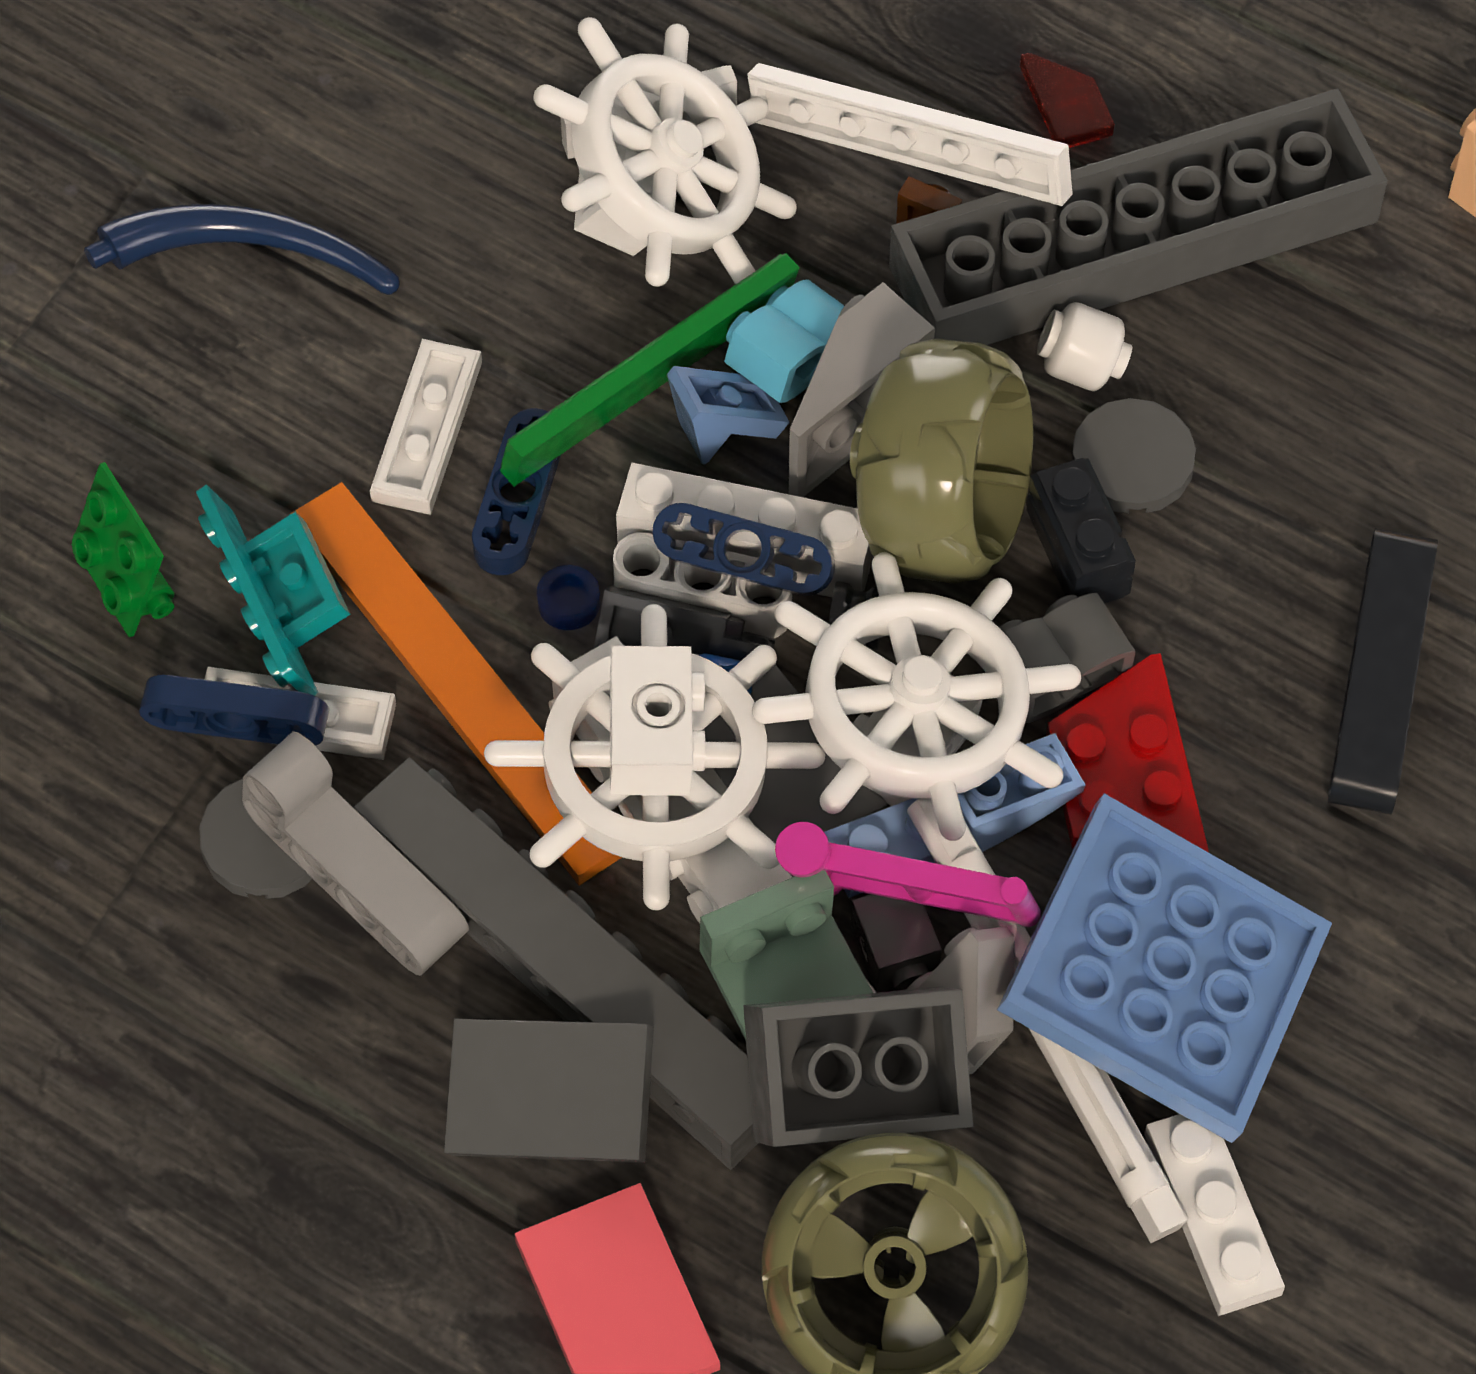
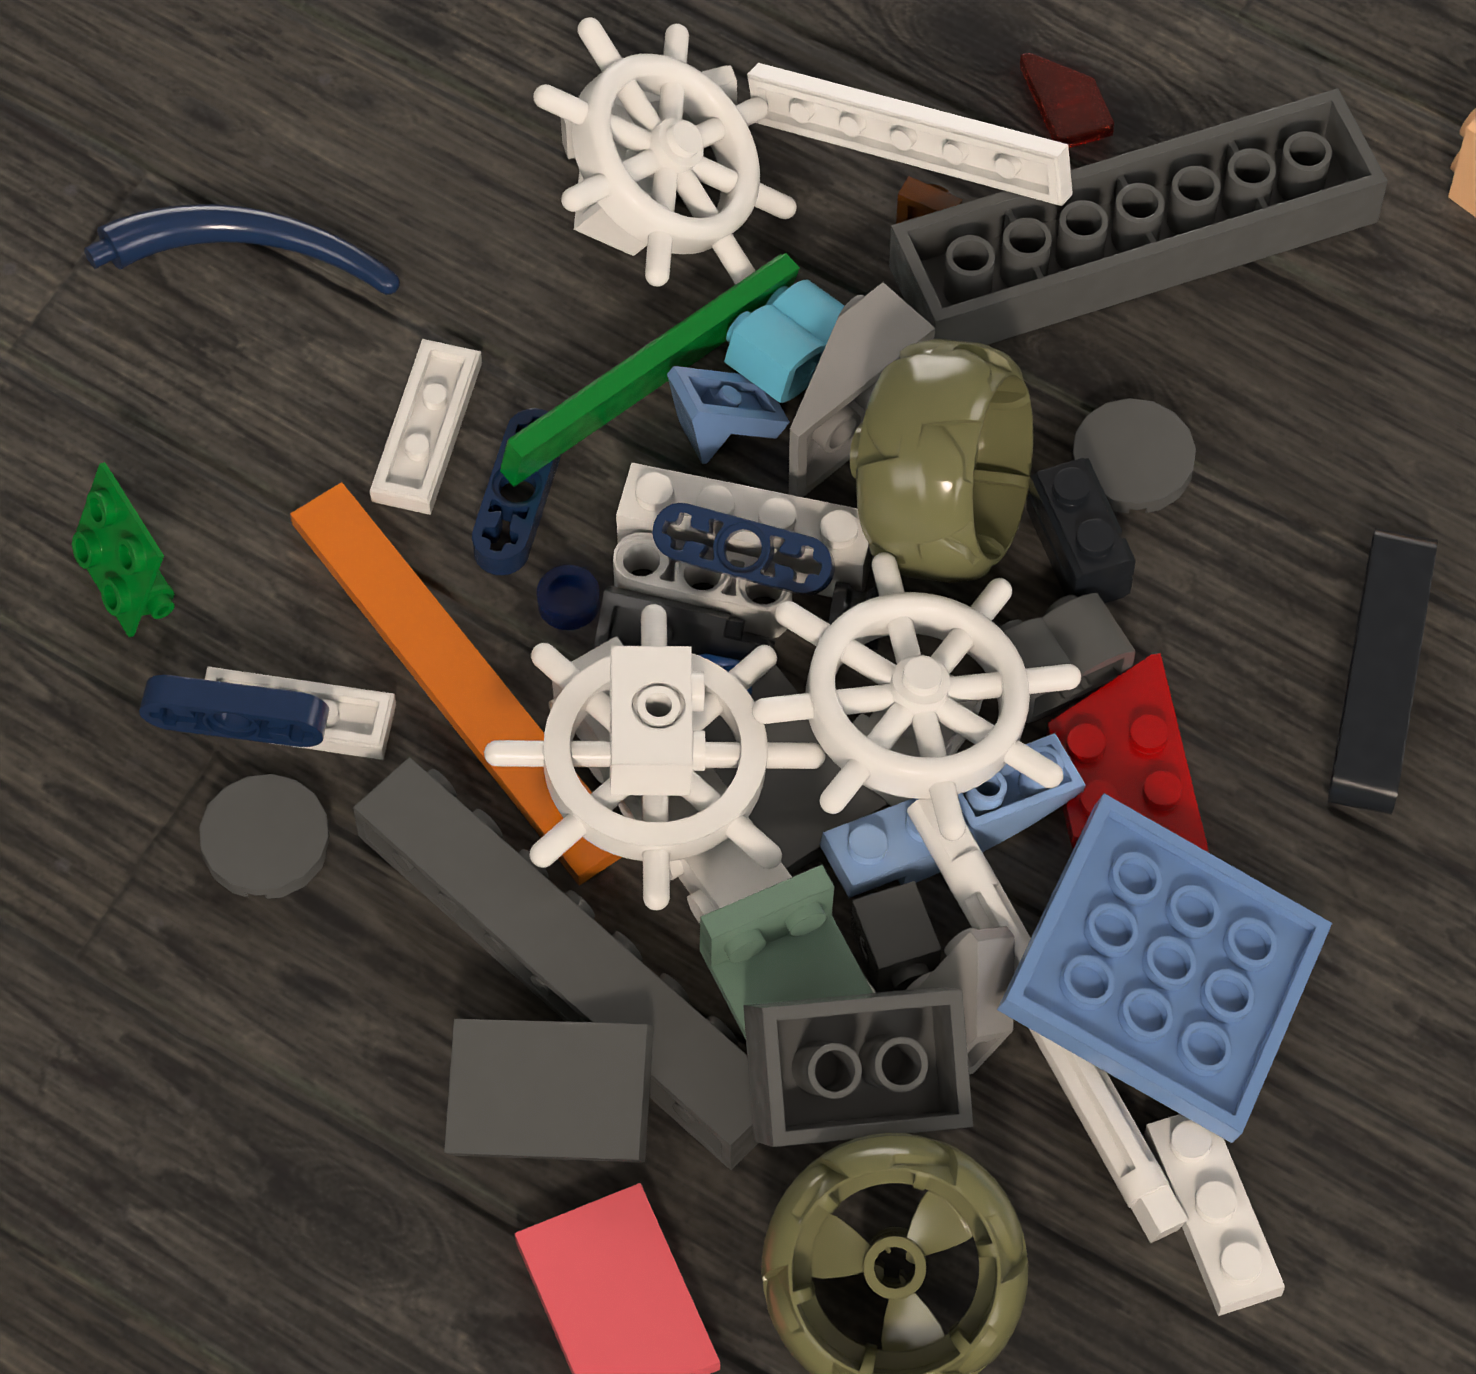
teal bracket [196,484,351,696] -> none
light grey beam [242,732,469,976] -> none
dark pink piece [775,822,1041,927] -> none
white head [1037,302,1132,391] -> none

